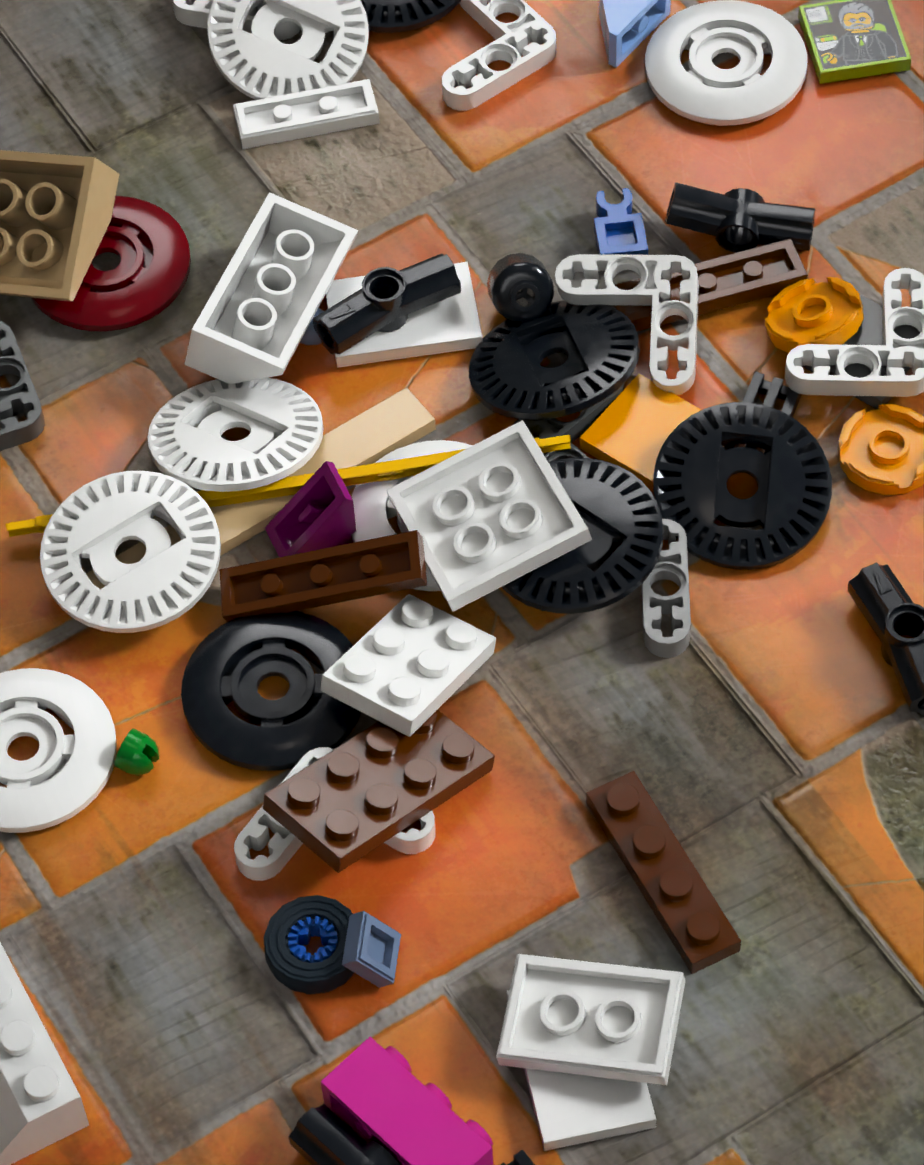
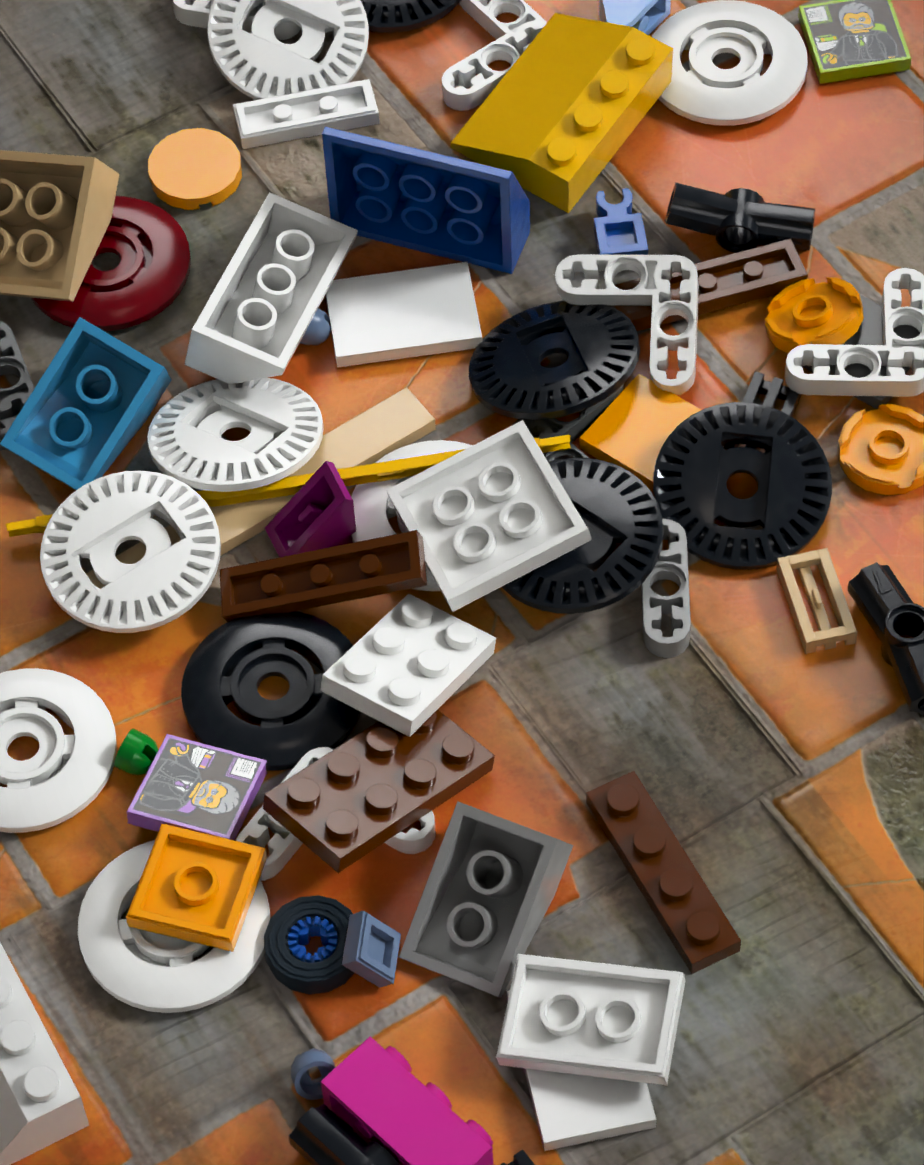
black piece [313,253,461,355] -> none
black head [487,253,554,323] -> none
none -> dark azure slope [0,317,172,490]
none -> white piece [78,840,271,1013]
none -> light orange tile [126,824,267,952]
none -> tile [127,734,267,841]
none -> light orange tile [148,128,242,210]
none -> sand blue hinge [291,1048,336,1100]
none -> blue slope [322,126,530,274]
none -> light grey slope [399,801,573,997]
none -> yellow slope [451,13,673,214]
none -> tan tile [776,548,857,654]

